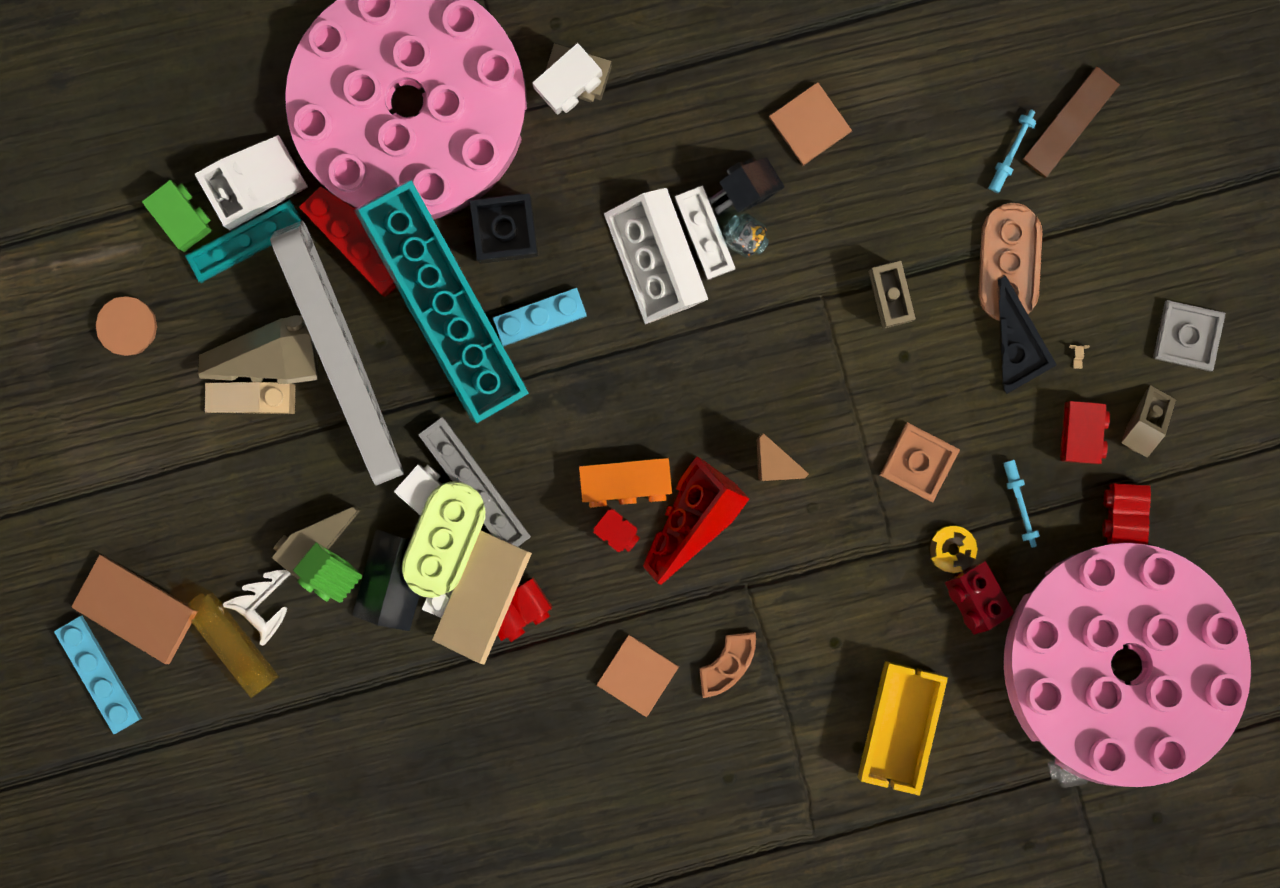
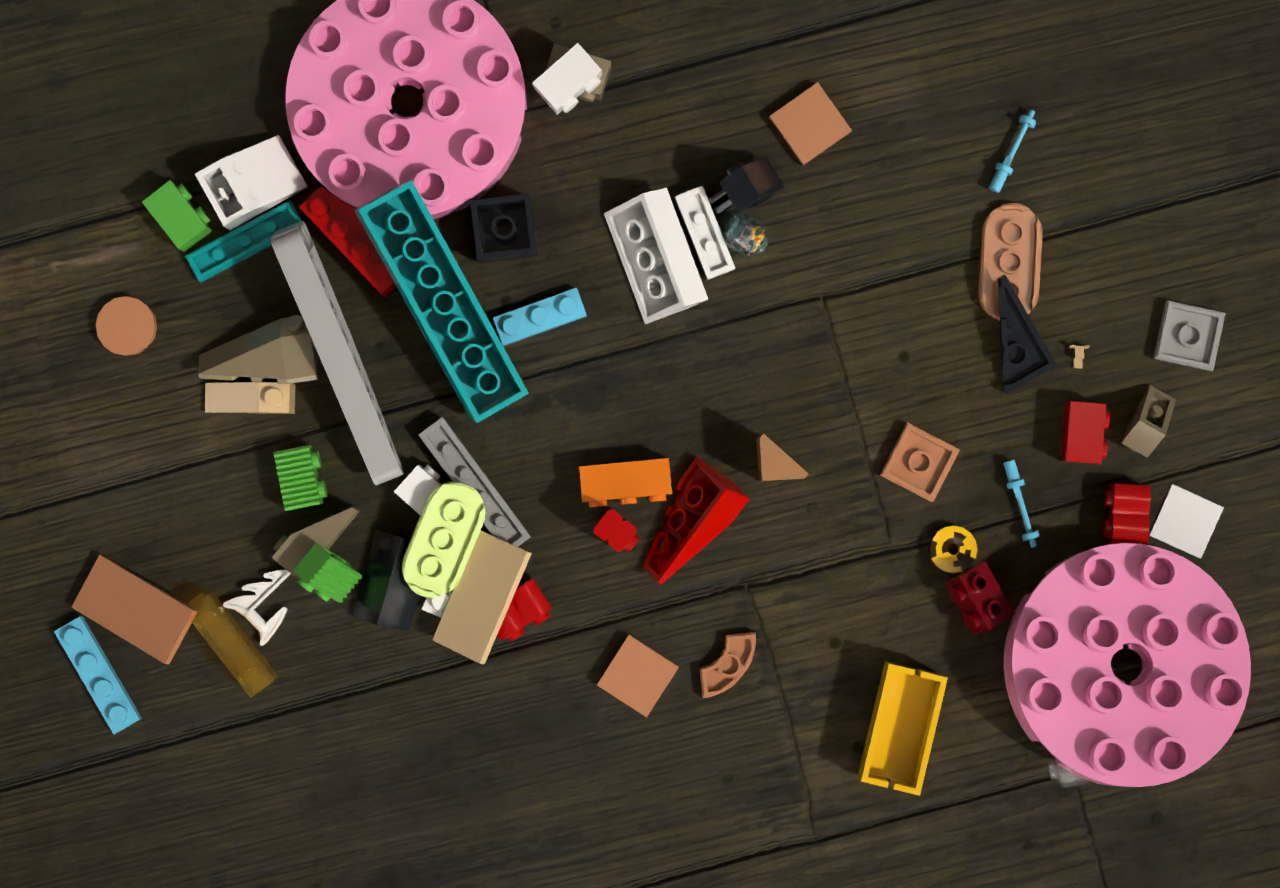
dark tan brick [868,261,916,329] -> none
reddish brown tile [1022,67,1120,178] -> none
none -> bright green brick [273,445,327,511]
none -> white sticker [1149,484,1224,559]

